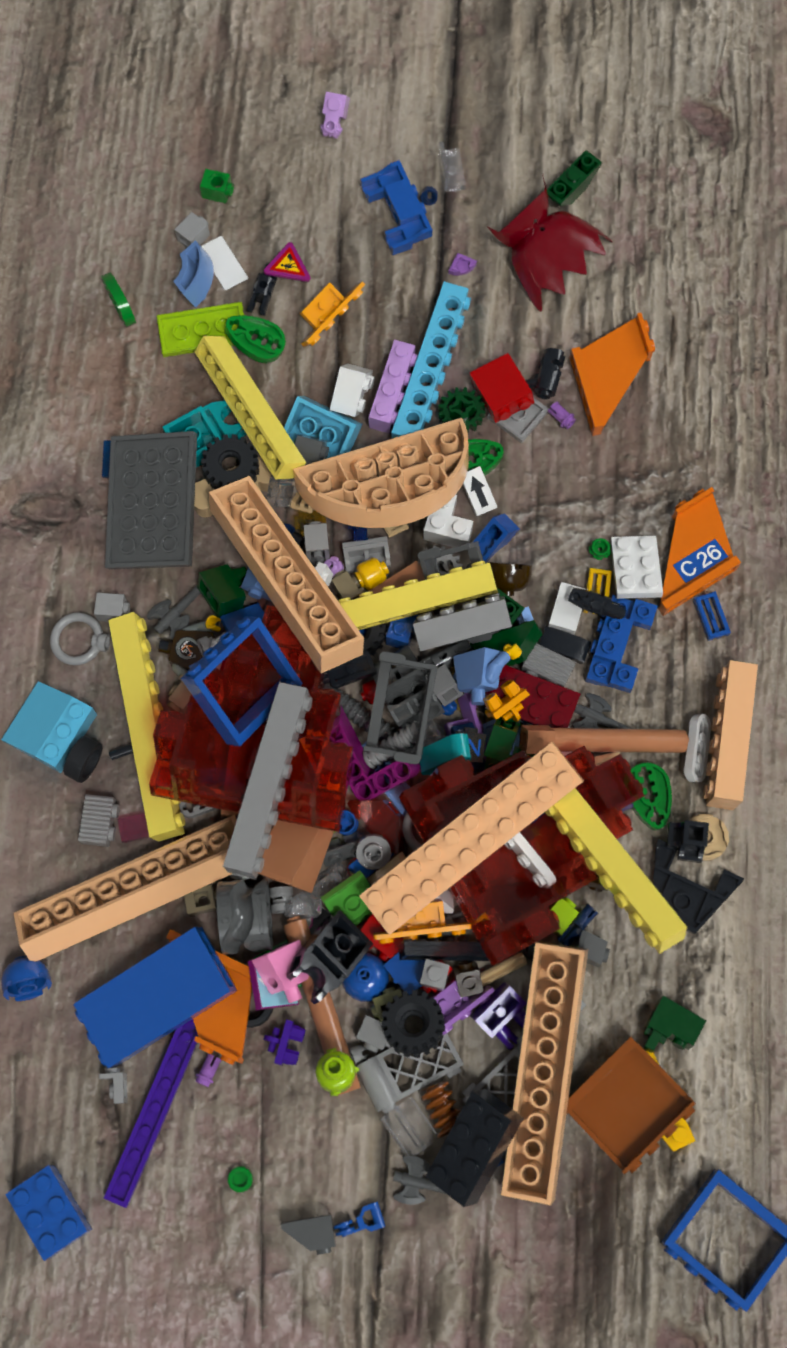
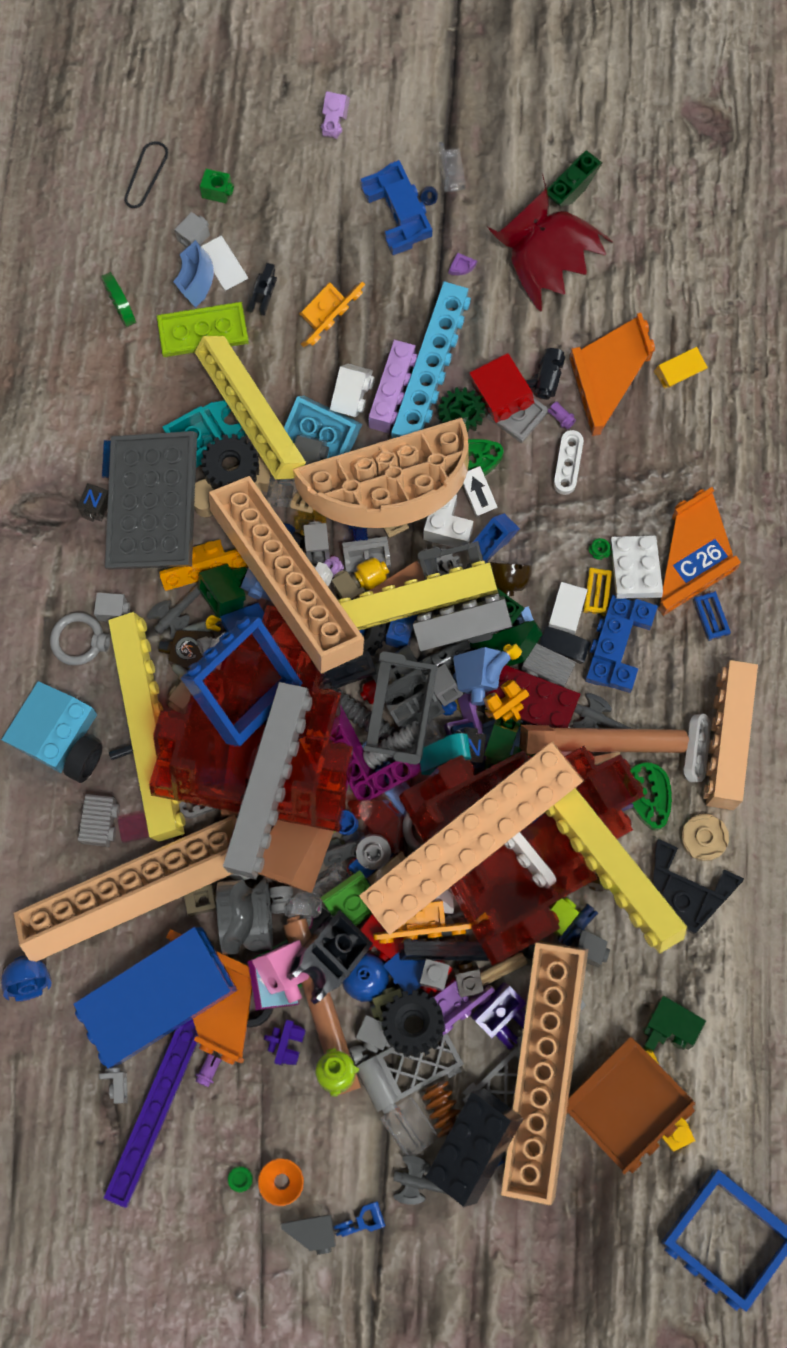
blue brick [5,1165,93,1261] -> none
green piece [224,315,286,363] -> none
piece [264,242,311,282] -> none
black hinge [568,587,627,620] -> none
black brick [666,820,709,863] -> none
none -> clear smoke brick [77,483,108,522]
none -> black piece [124,141,169,208]
none -> light orange bracket [159,539,248,591]
none -> orange piece [258,1158,304,1206]
none -> white plate [554,430,583,495]
none -> yellow hinge [654,347,708,389]

